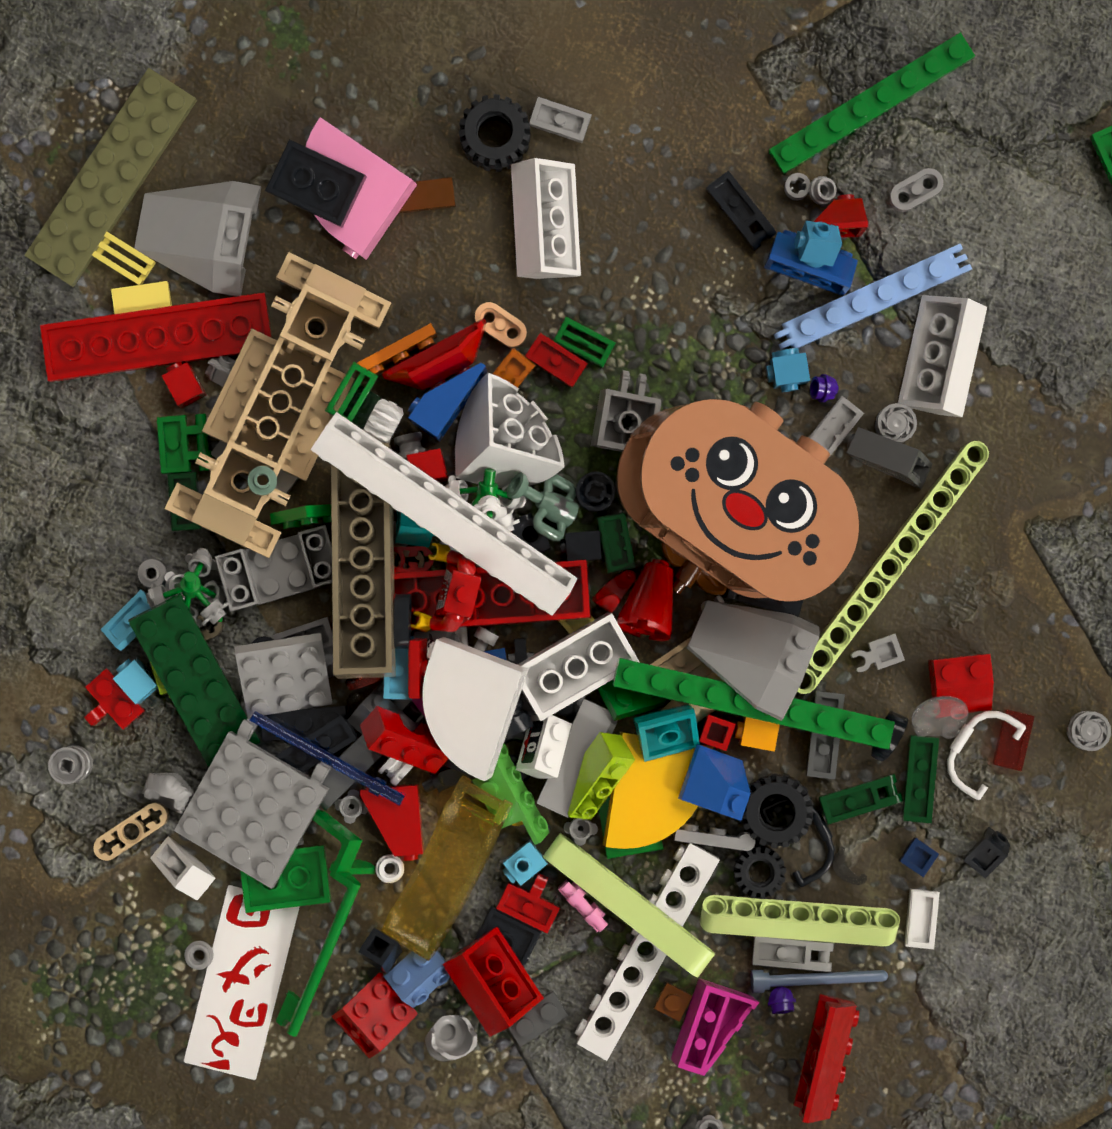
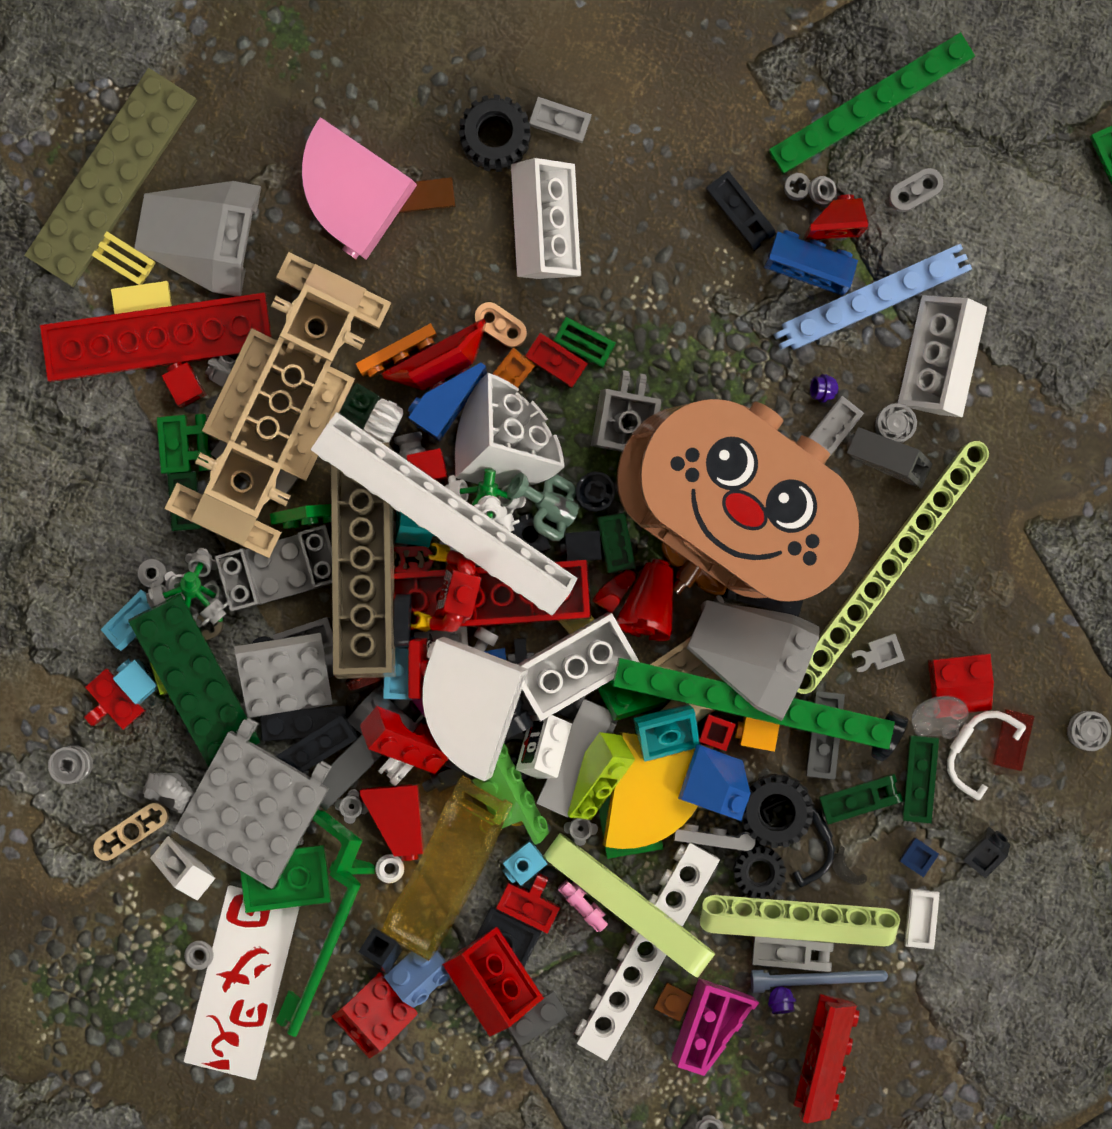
sand green plate [247,466,277,496] -> none
clear blue bar [250,711,405,806] -> none
black tile [265,139,367,228] -> none
green tile [325,362,378,422] -> none
light grey hair [425,1015,477,1061] -> none
dark azure brick [766,348,810,392] -> none
dark azure brick [794,221,842,268] -> none

